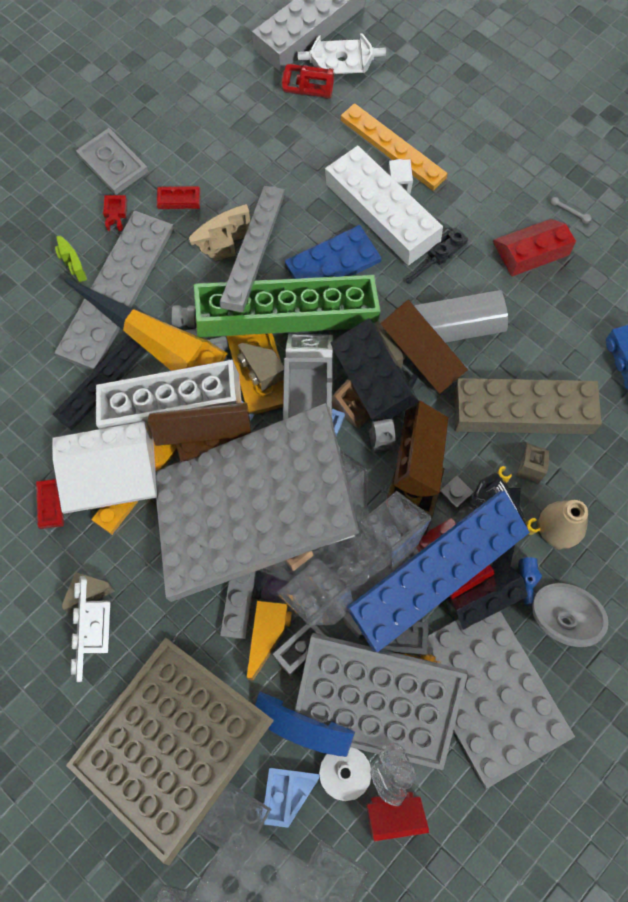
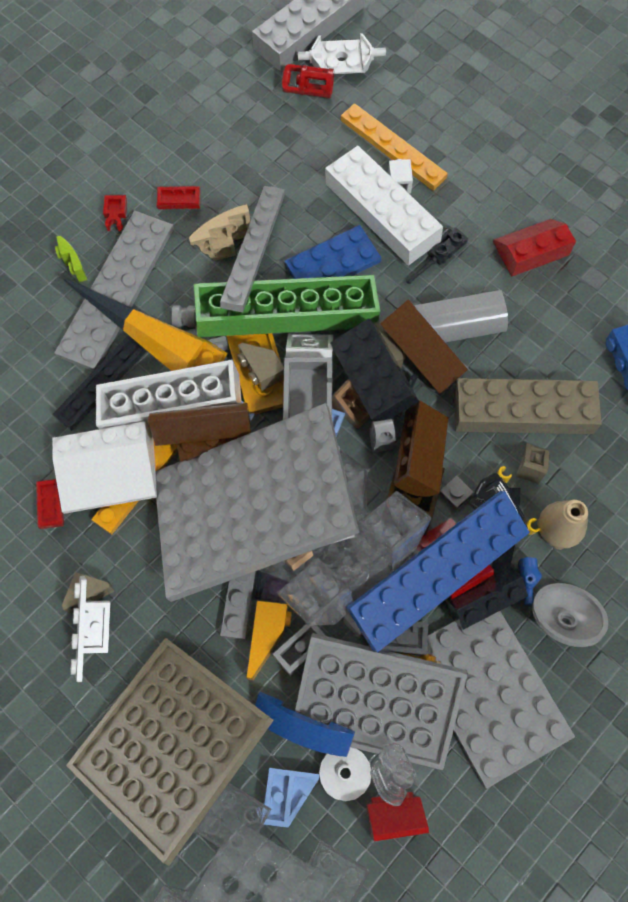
light grey plate [76,128,149,195] -> none
light grey hinge [551,197,591,224] -> none

